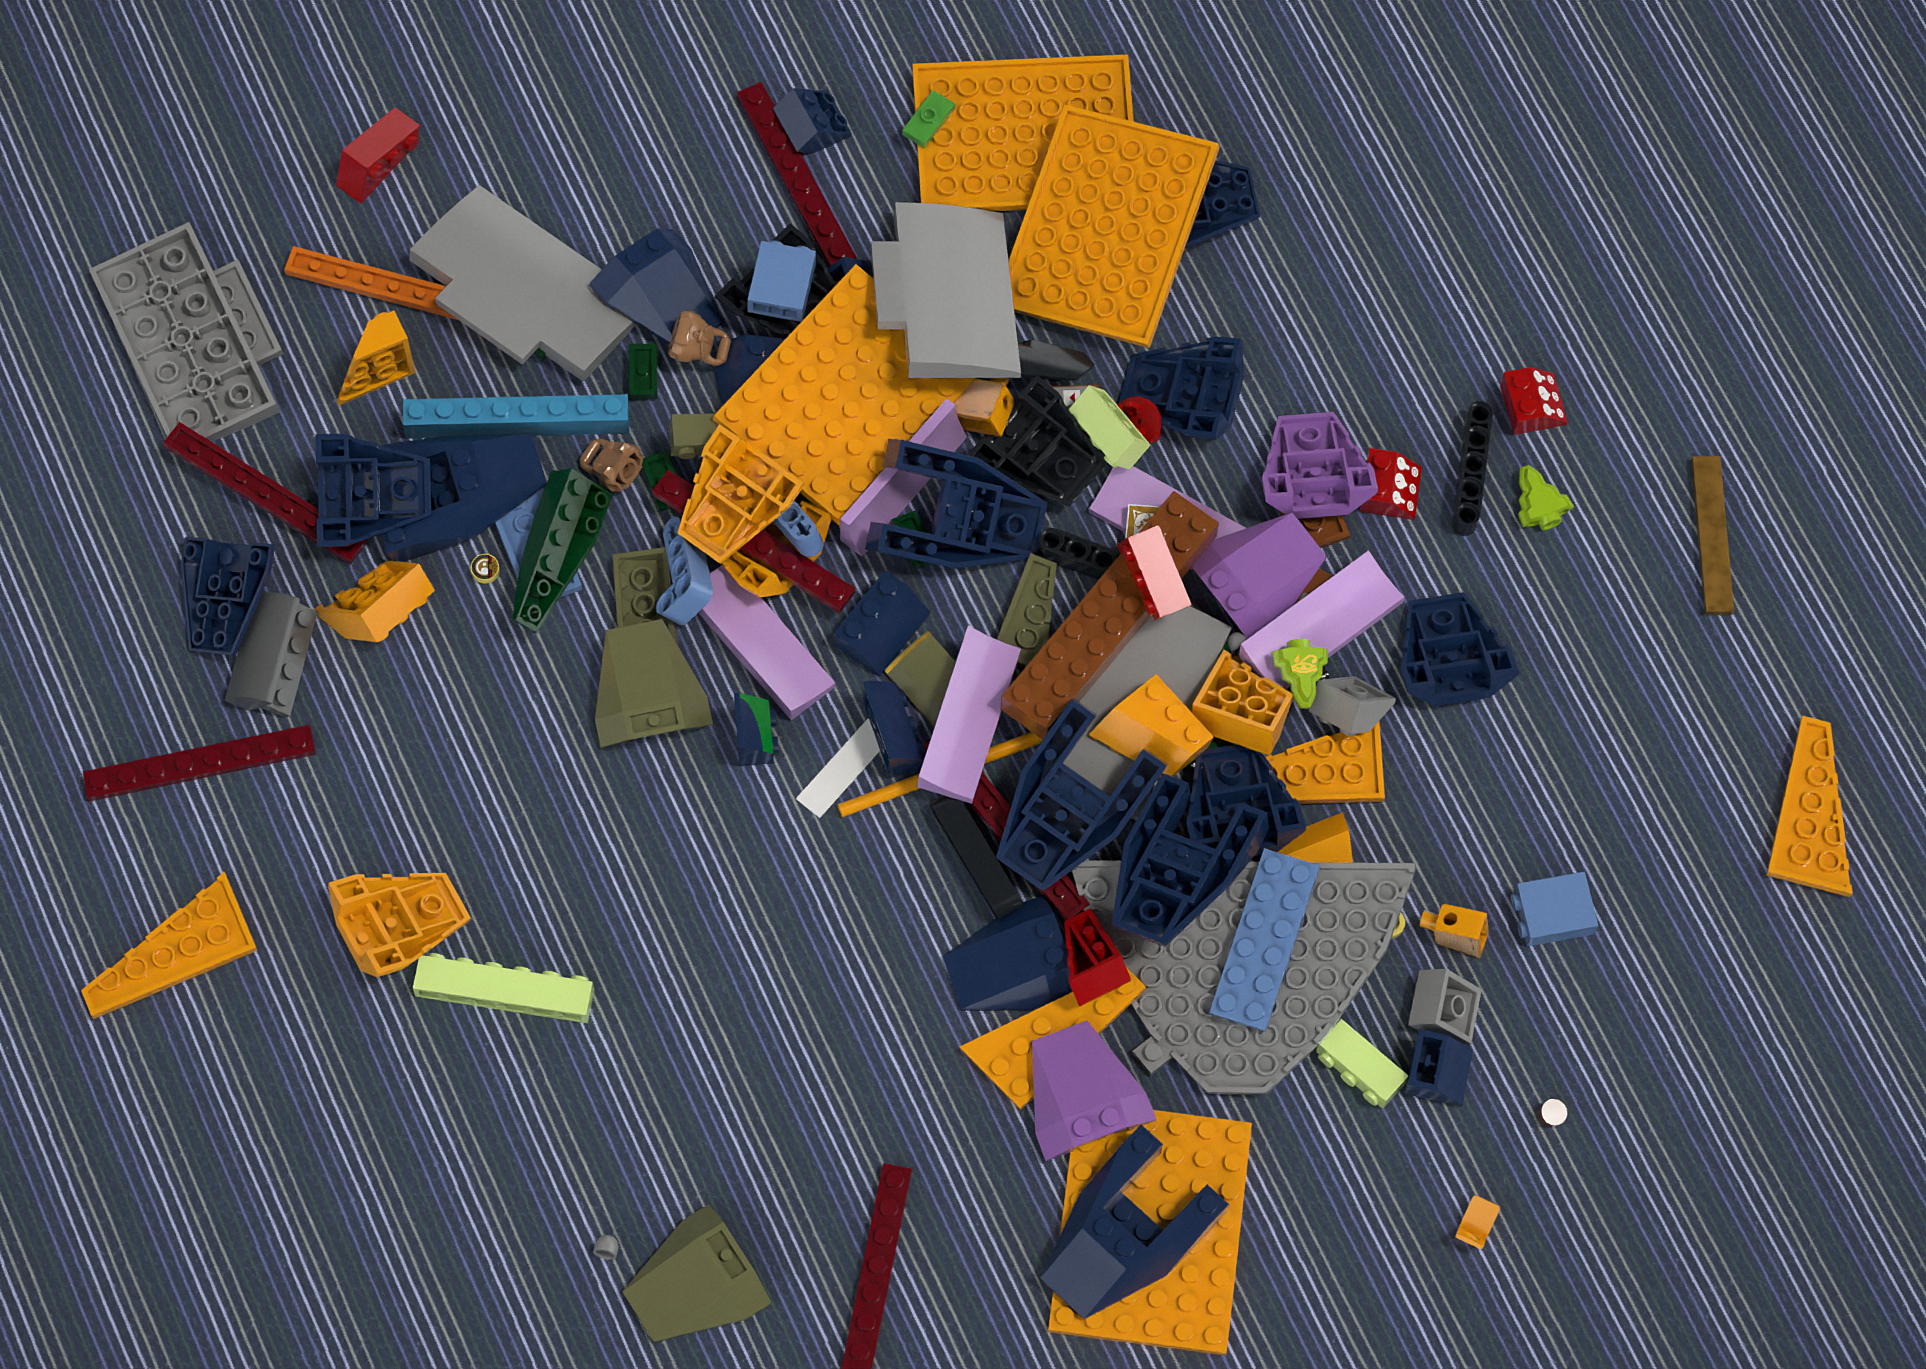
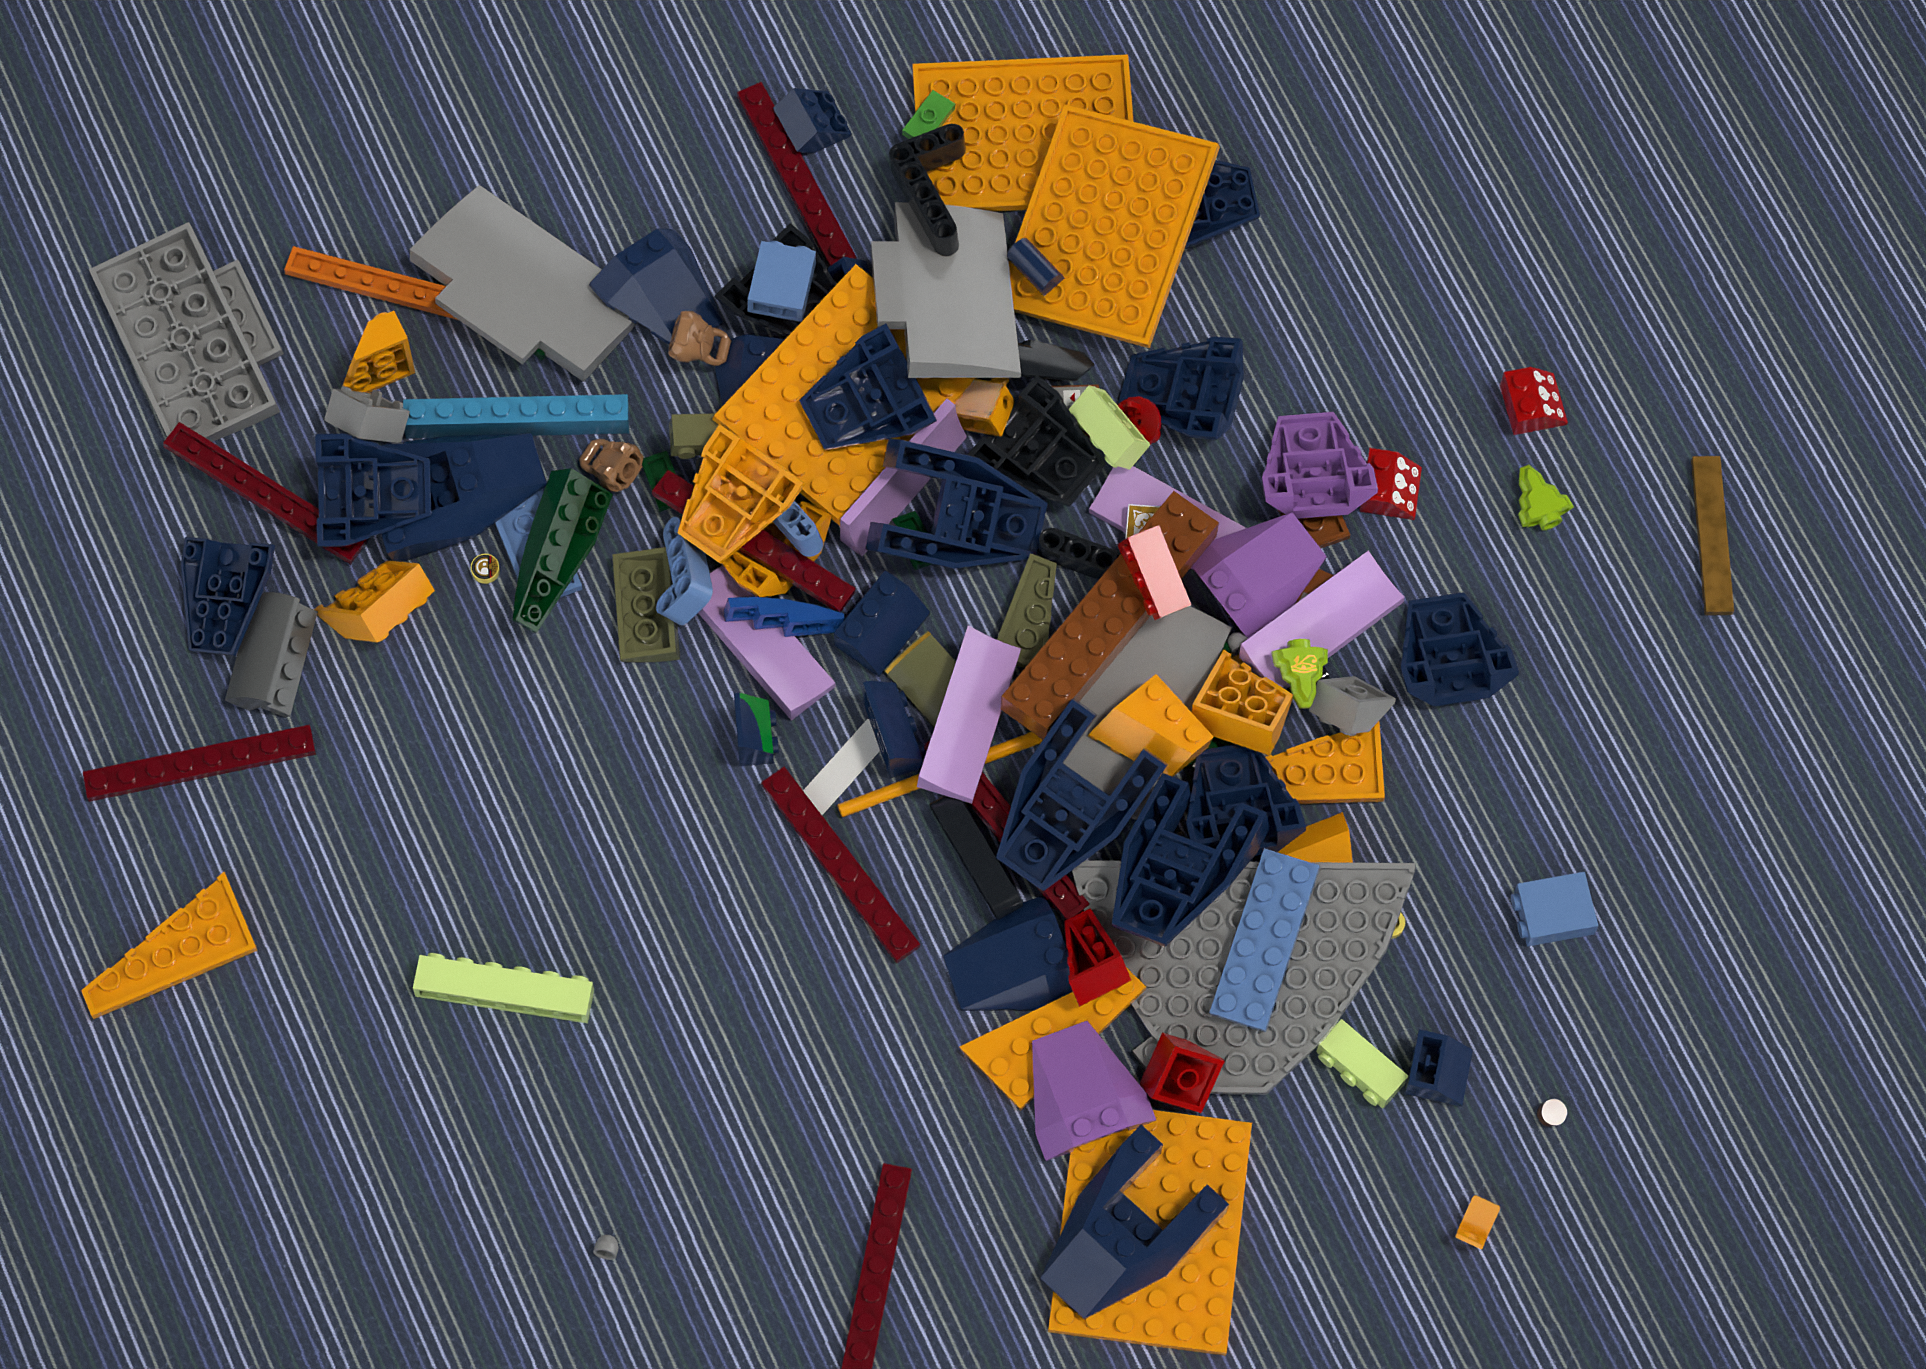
light orange wedge [328,873,471,977] -> none
red wedge [336,108,420,204] -> none
olive wedge [595,619,713,748] -> none
olive wedge [623,1204,772,1343] -> none
dark green plate [629,343,658,399] -> none
light grey slope [1408,969,1482,1044] -> none
light orange torso [1420,904,1489,959] -> none
black beam [1452,401,1493,536] -> none
light orange wing [1766,716,1853,897] -> none
none -> light grey container [324,386,410,443]
none -> blue slope [723,597,845,637]
none -> dark red plate [761,766,920,963]
none -> dark blue wedge [799,323,937,450]
none -> black beam [889,124,966,256]
none -> dark blue brick [1007,238,1064,296]
none -> red slope [1139,1032,1225,1113]

